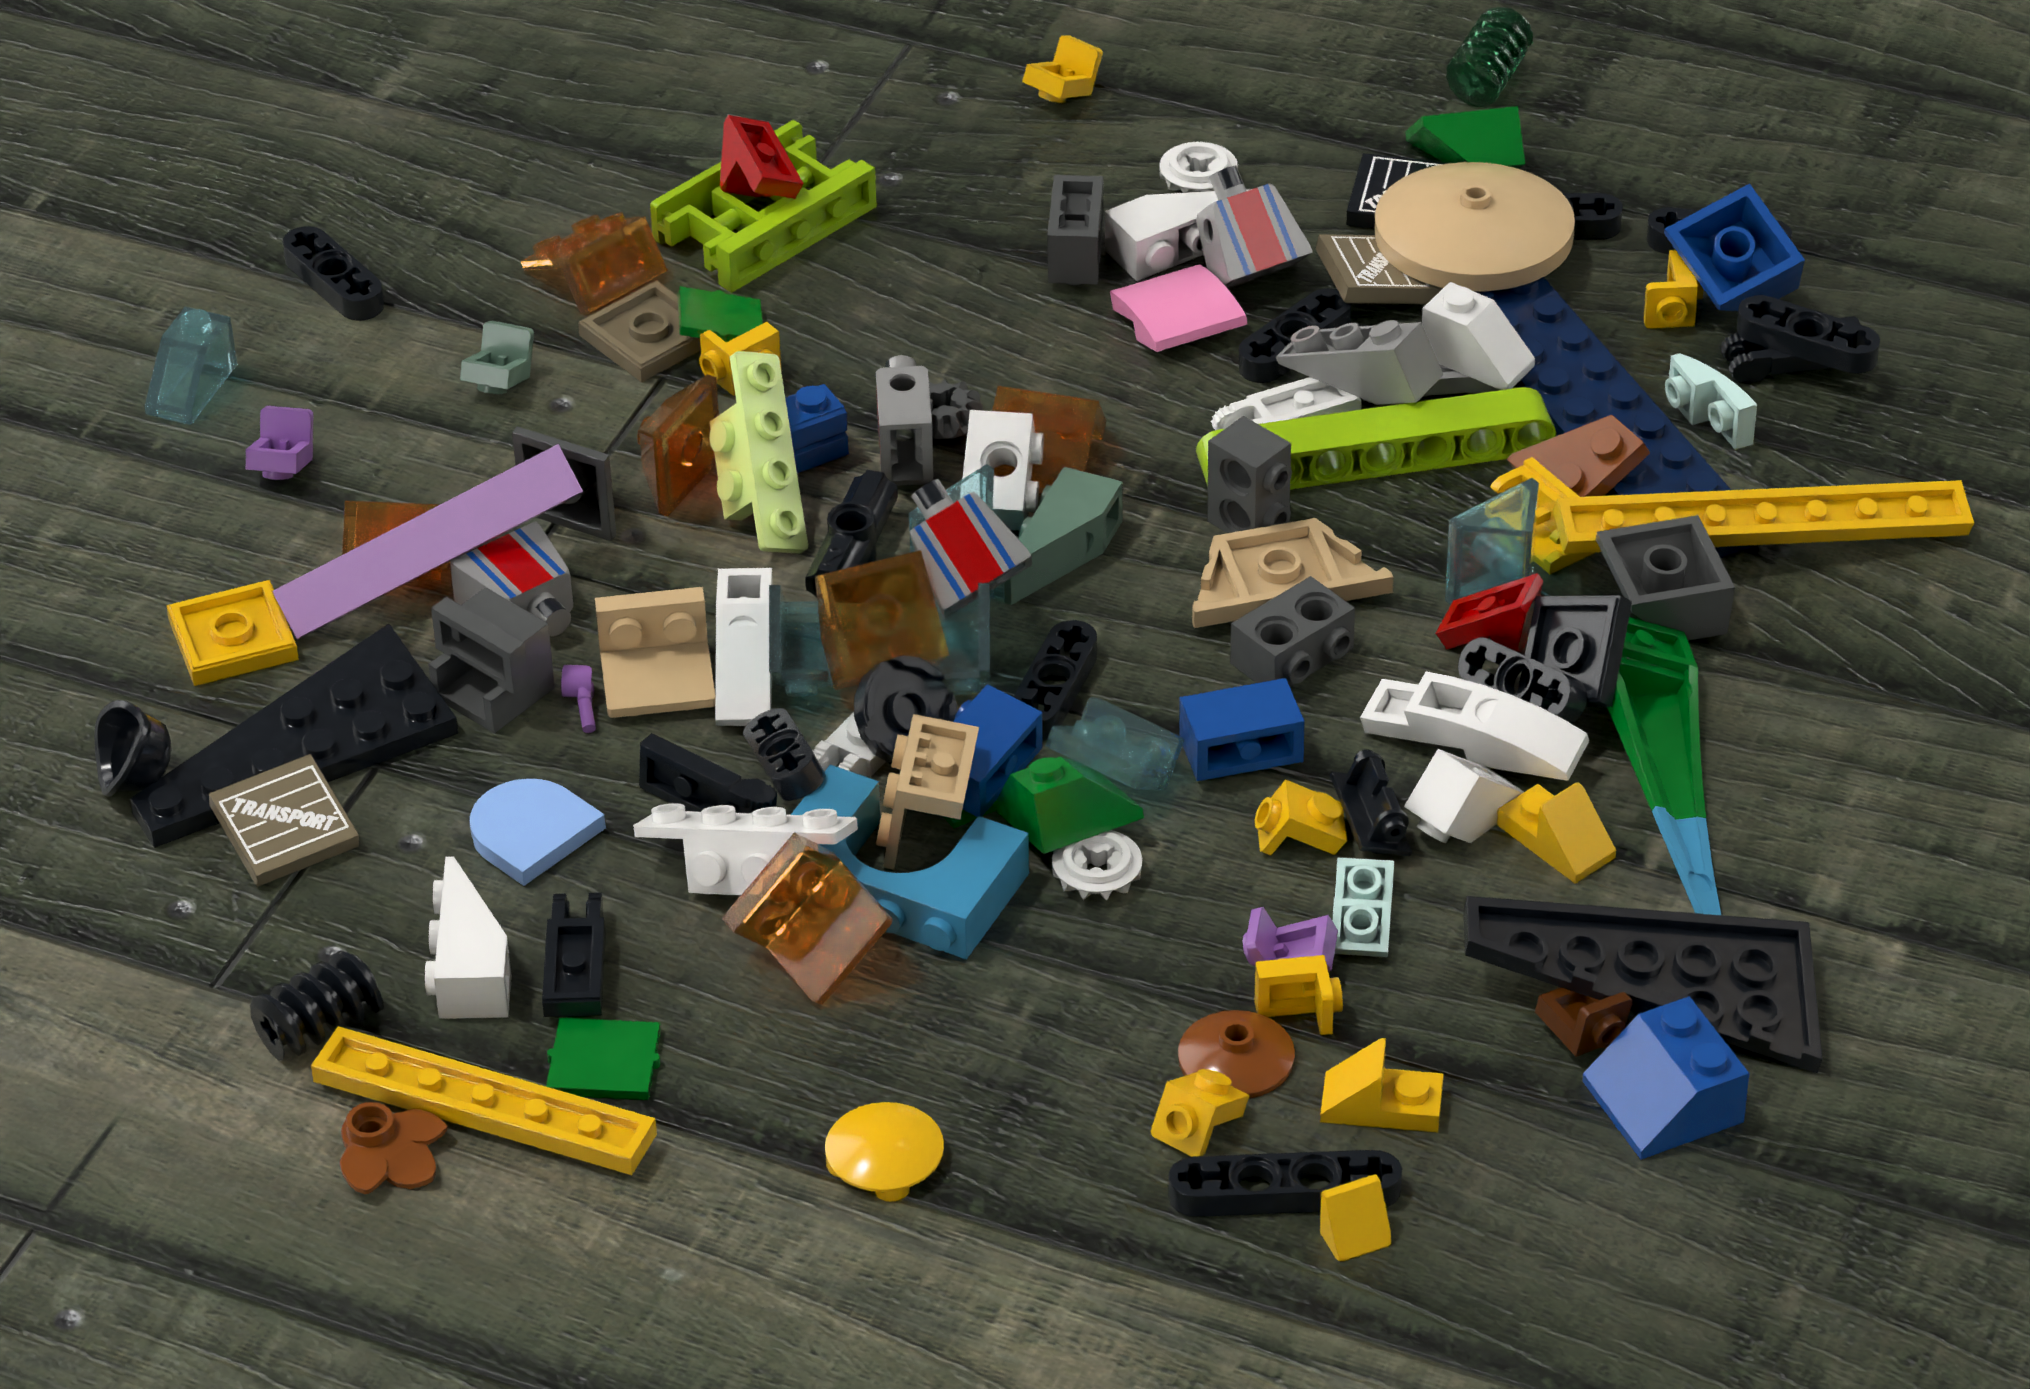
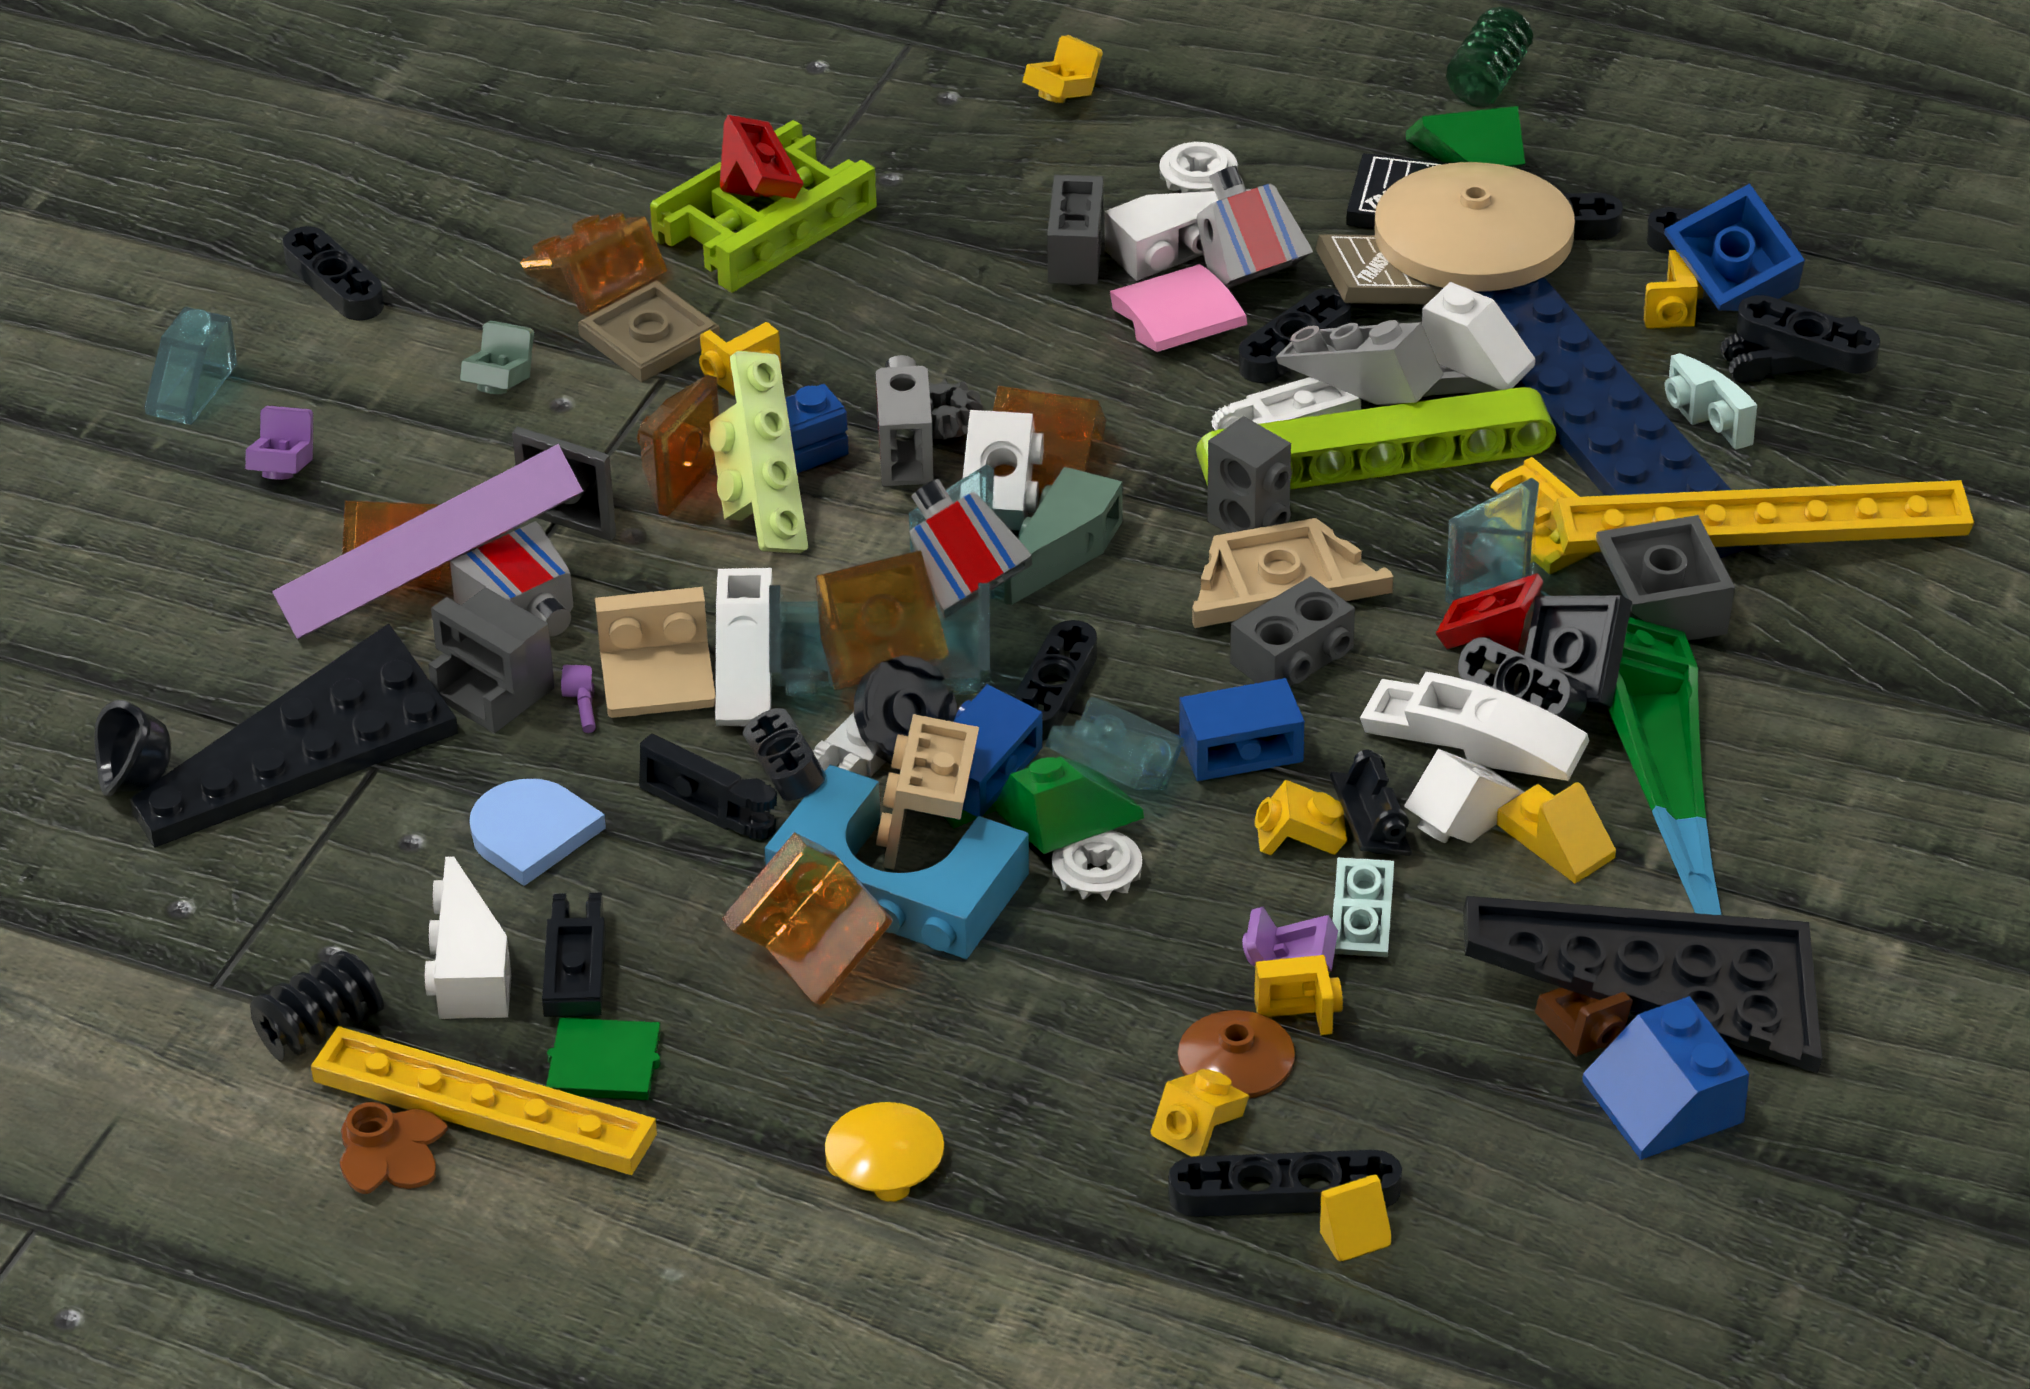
yellow tile [166,580,299,686] -> none
dark tan tile [209,754,359,887] -> none
white bracket [633,804,858,897] -> none
green piece [678,286,762,342] -> none
black piece [805,469,898,606] -> none
yellow slope [1320,1038,1443,1133] -> none
dark orange wing [1507,415,1650,497] -> none

